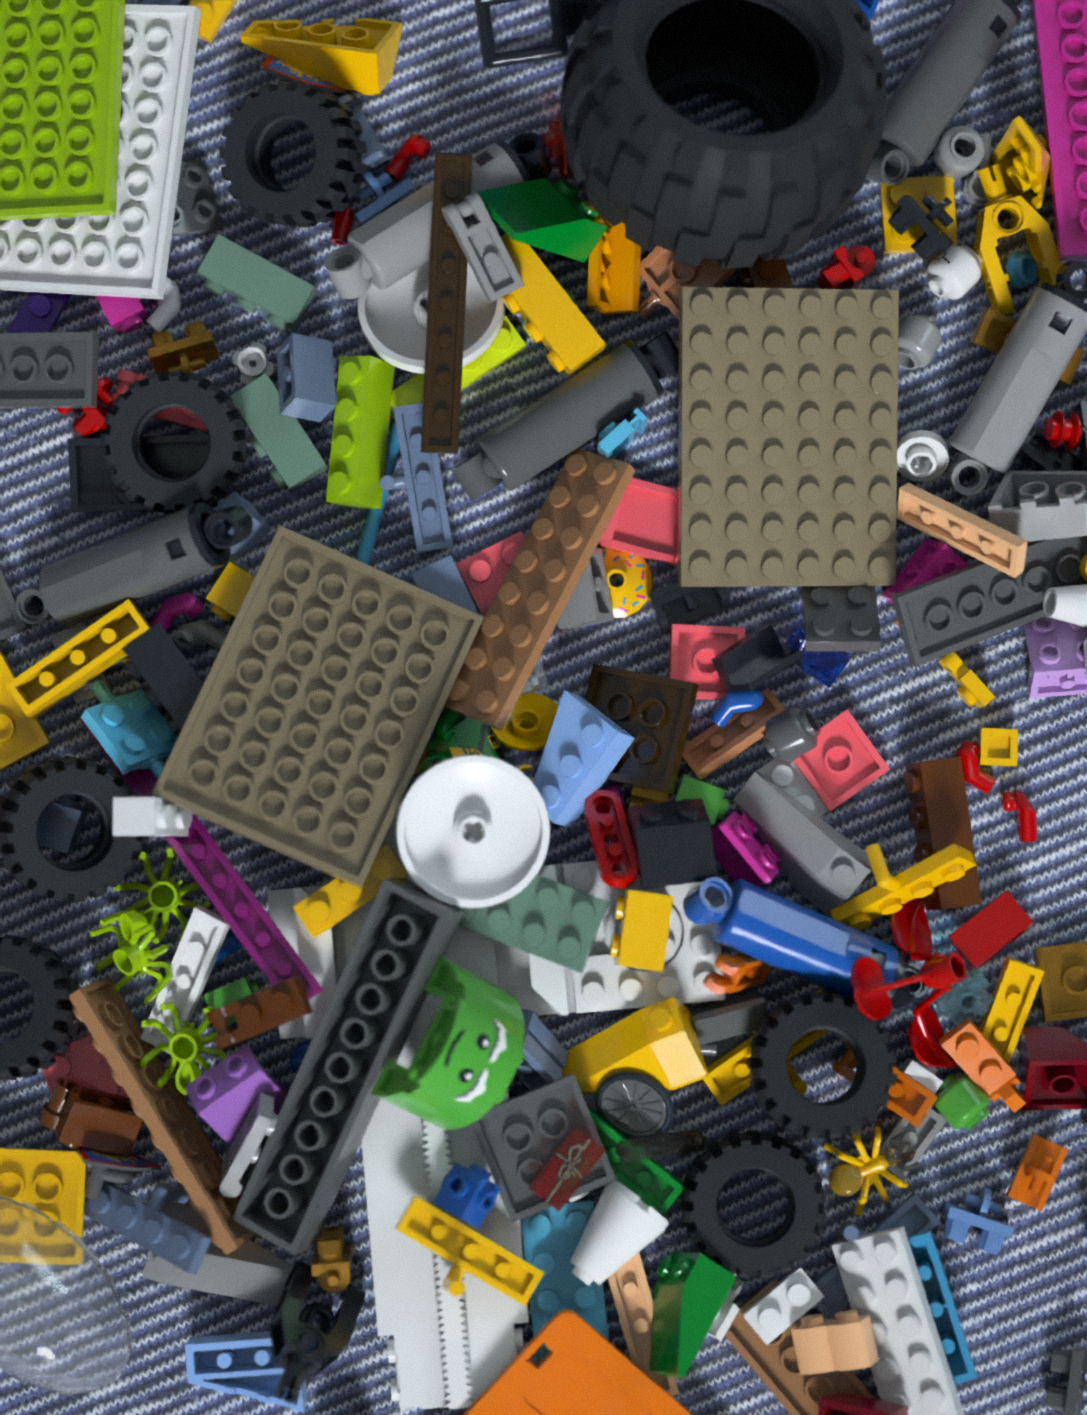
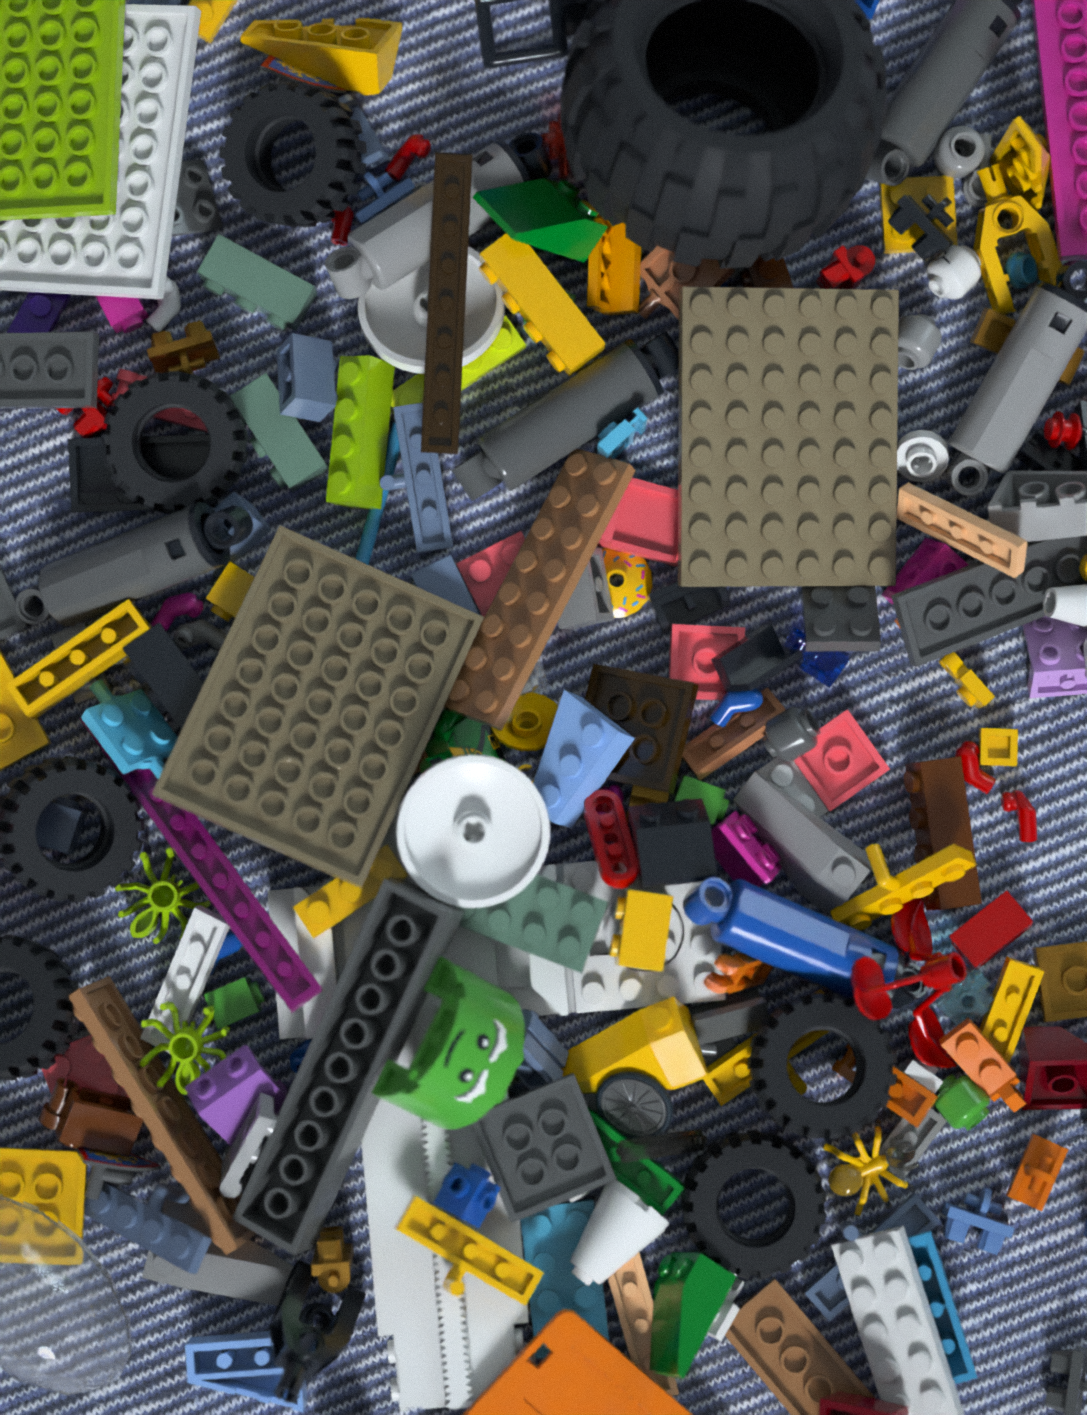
lime animal [90,910,173,1005] -> none
white brick [113,797,192,836] -> none
reddish brown plate [206,976,313,1049] -> none
white plate [232,343,274,385] -> none
light grey plate [442,192,525,303] -> none
clear red tile [528,1126,606,1211] -> none
white plate [742,1266,825,1345] -> none
light nougat brick [791,1310,879,1375] -> none

